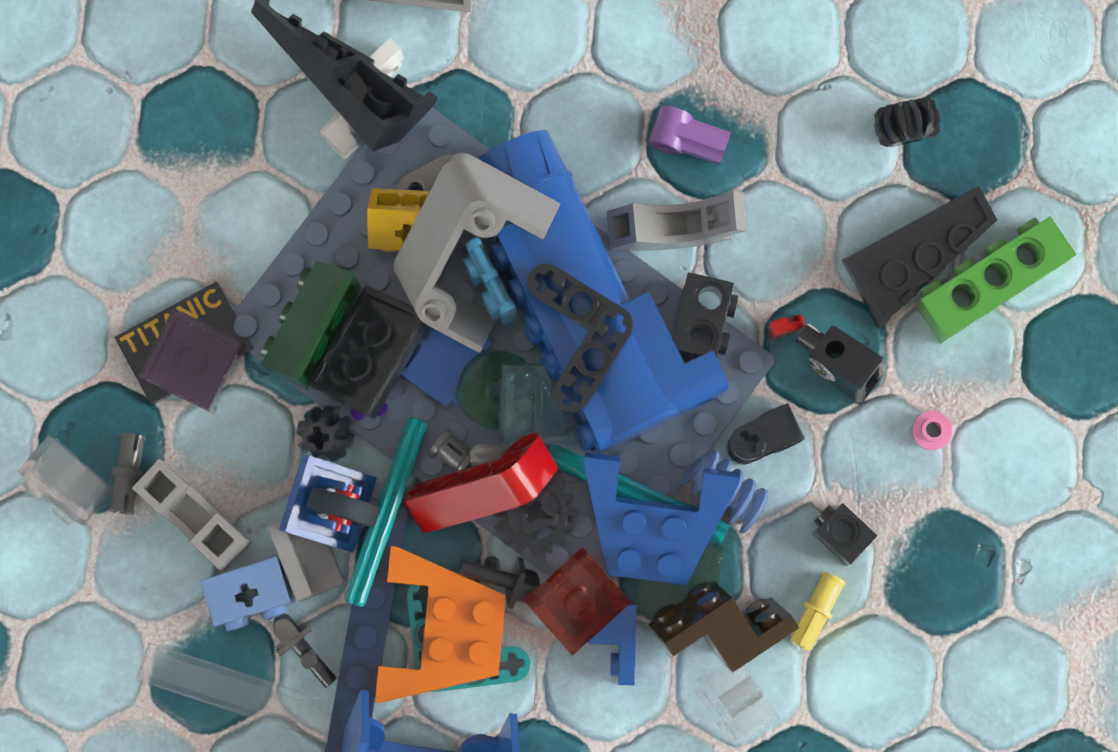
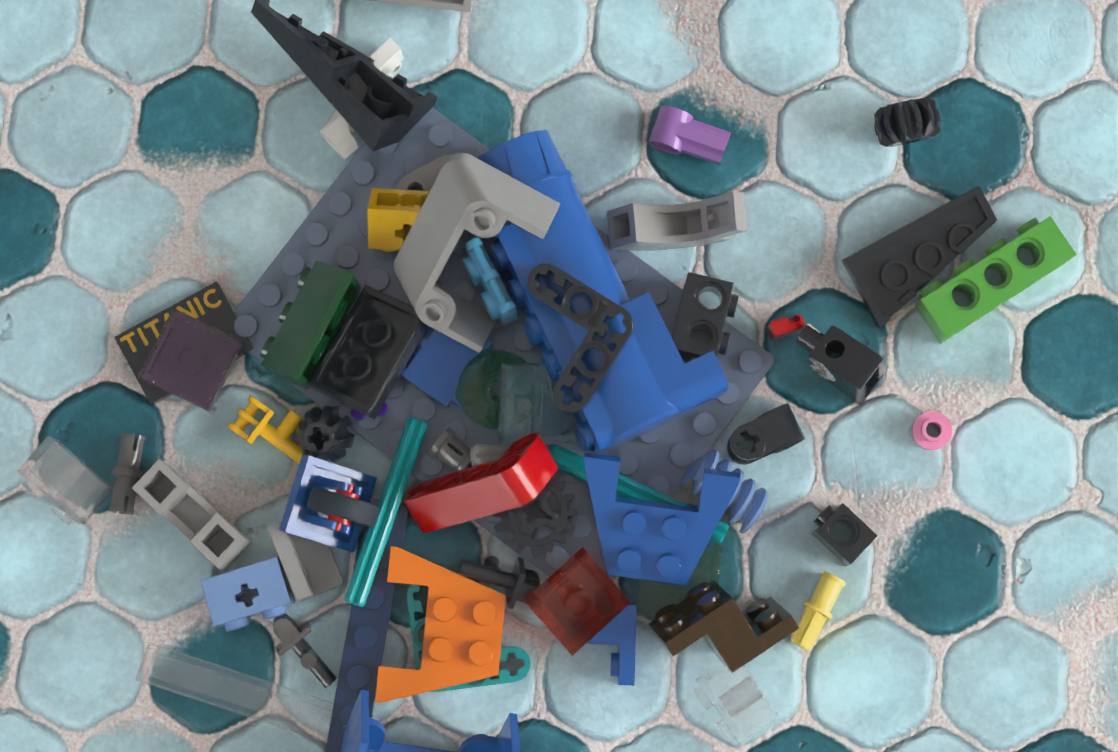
none -> yellow arm [227,395,311,464]

